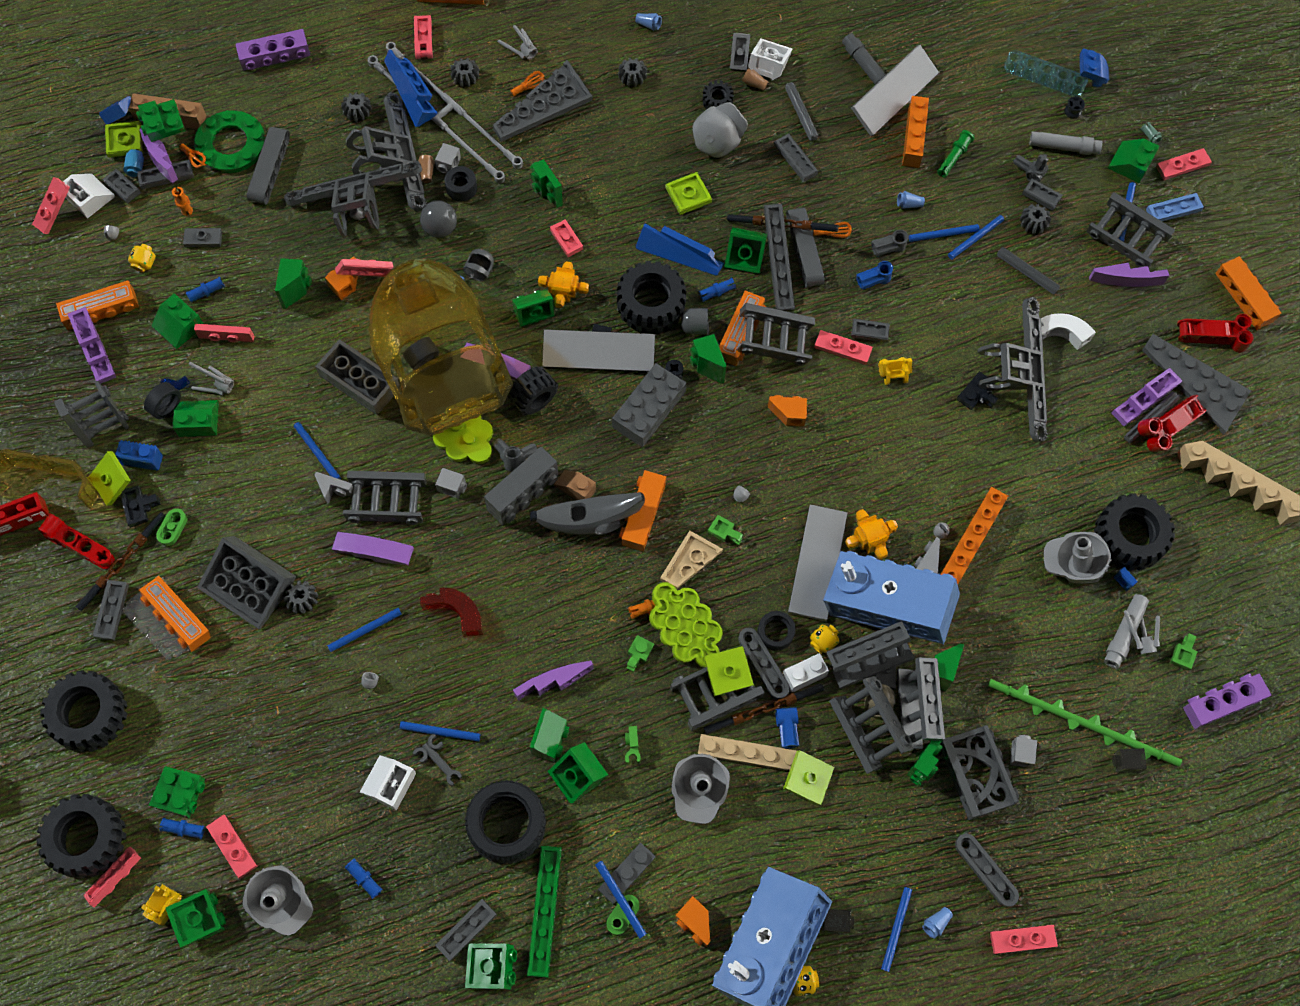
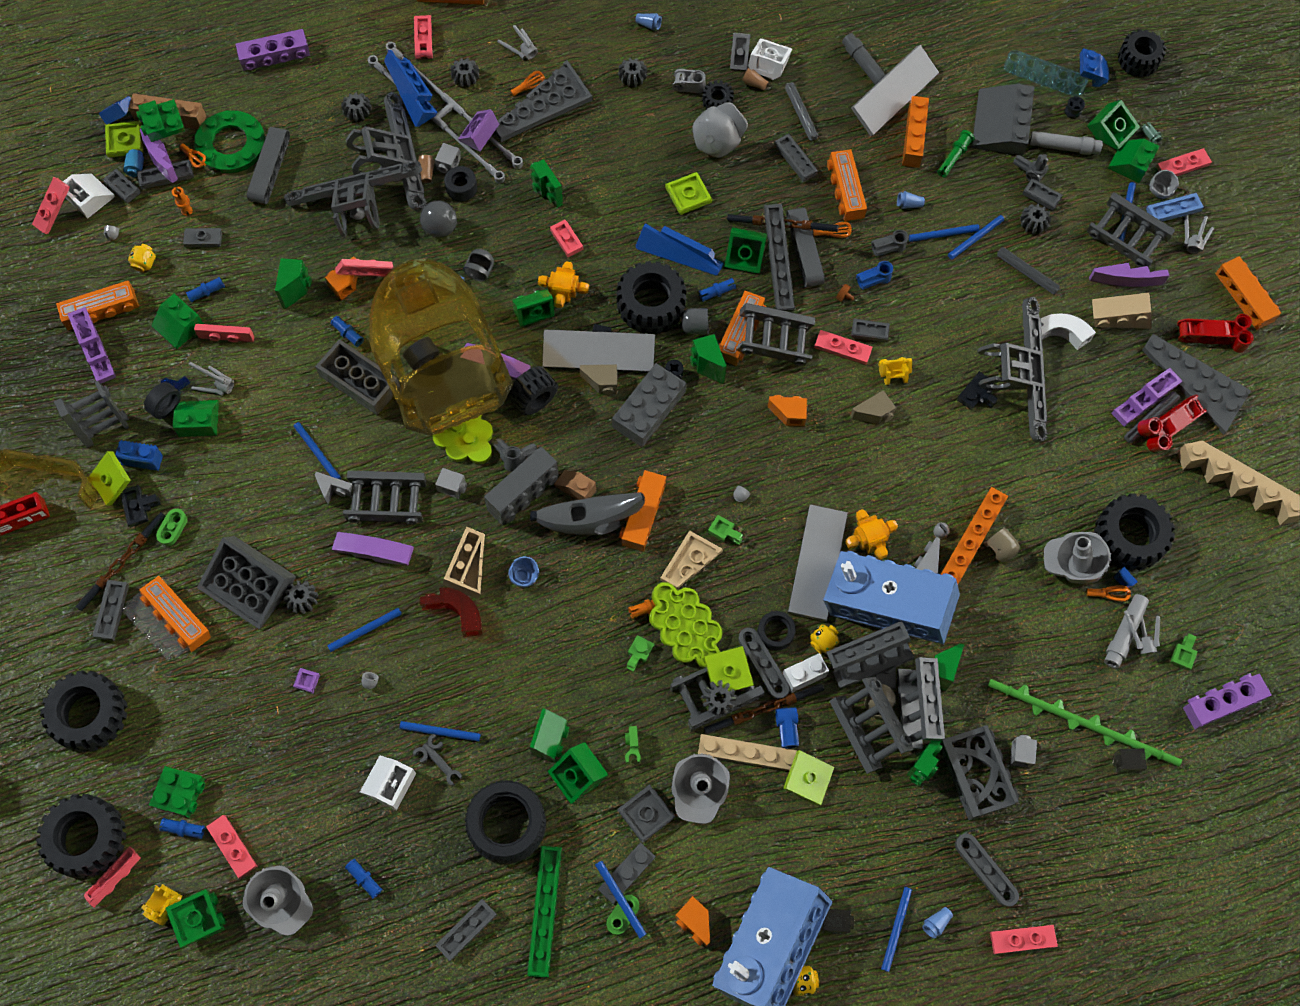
red piece [38,513,115,569] -> none
green plate [465,944,517,990] -> none
medium lavender slope [513,661,594,701] -> none
none -> medium lavender tile [293,668,320,694]
none -> blue pin [330,316,364,347]
none -> tan wedge [443,527,485,600]
none -> medium lavender slope [458,109,499,152]
none -> medium blue hair [508,556,539,588]
none -> dark tan slope [580,364,617,395]
none -> dark grey plate [617,784,675,844]
none -> light grey piece [672,69,706,94]
none -> dark grey gear [701,680,737,715]
none -> orange brick [827,149,867,221]
none -> dark orange tile [836,284,854,302]
none -> dark tan slope [850,391,896,424]
none -> dark grey slope [972,84,1034,156]
none -> dark tan helmet [982,527,1020,562]
none -> orange piece [1086,585,1131,602]
none -> green slope [1087,100,1140,150]
none -> tan wedge [1092,293,1152,329]
none -> black tyre [1118,29,1166,77]
none -> light grey hair [1149,170,1179,199]
none -> light grey plant [1184,215,1214,254]

